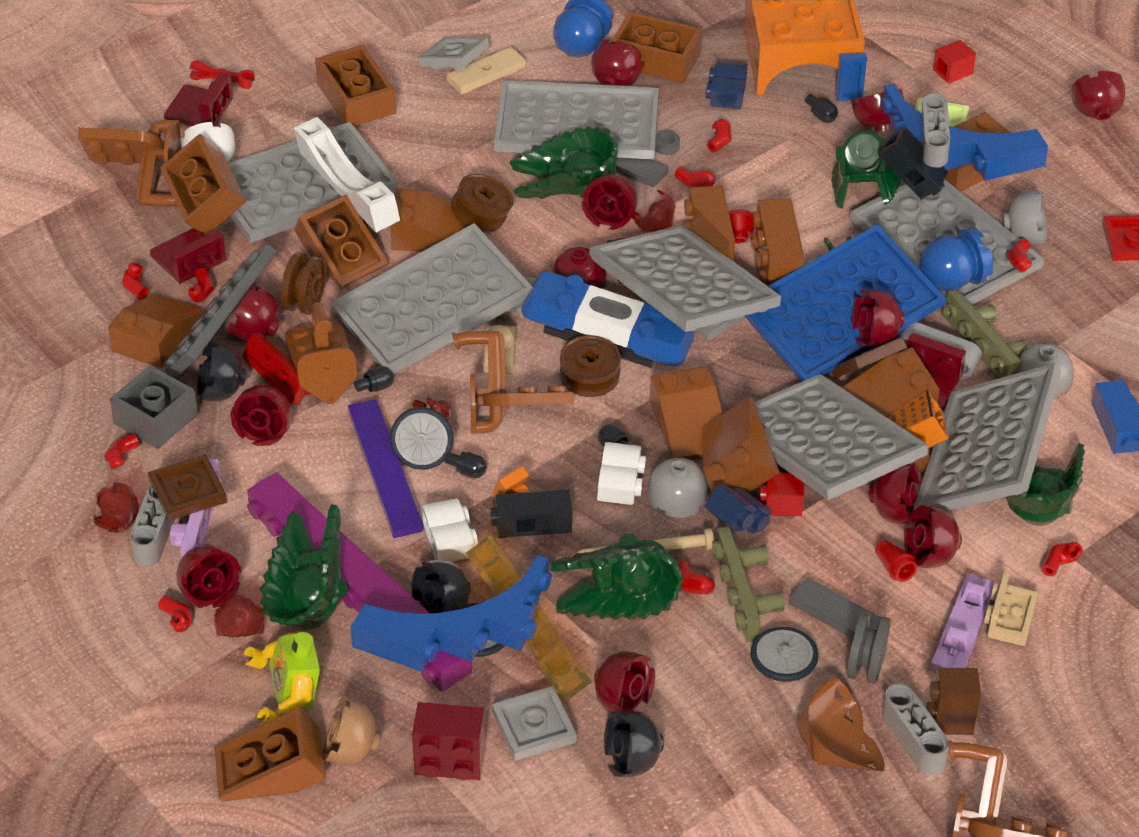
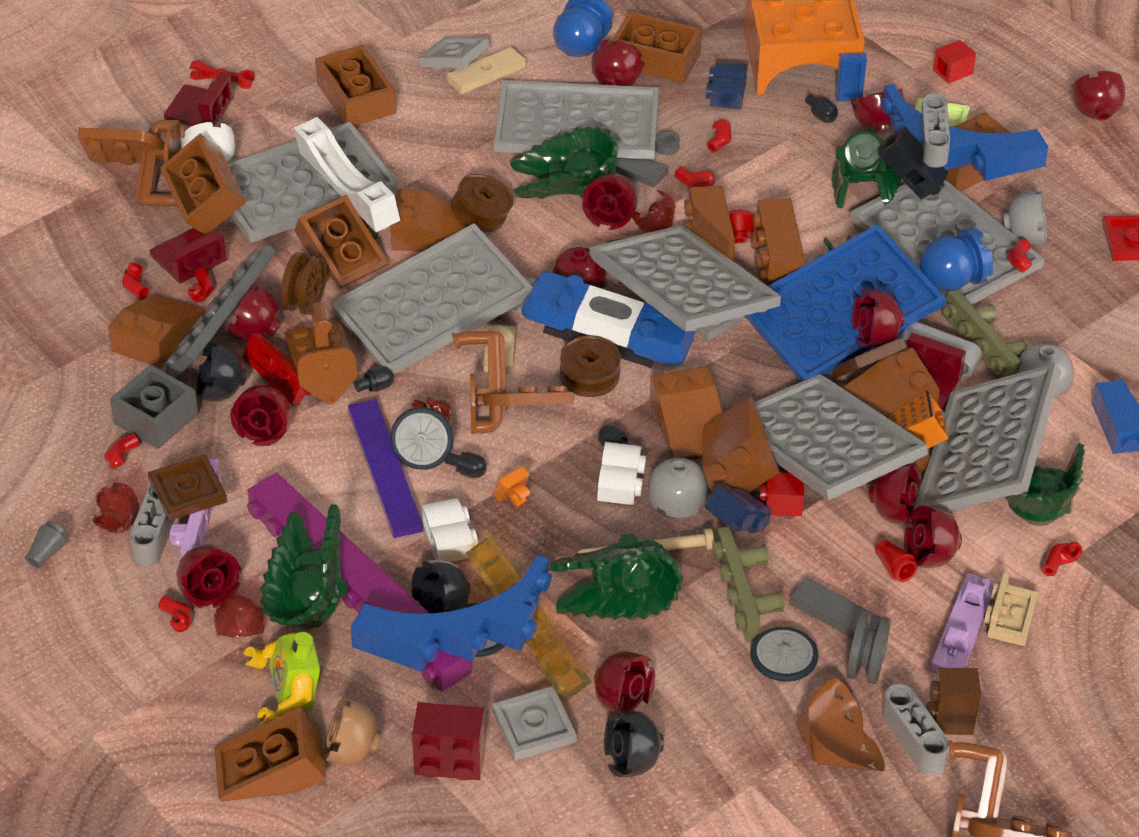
black brick [490,489,572,538] -> none
red arm [677,561,715,595] -> none
none -> dark grey cone [25,521,68,568]

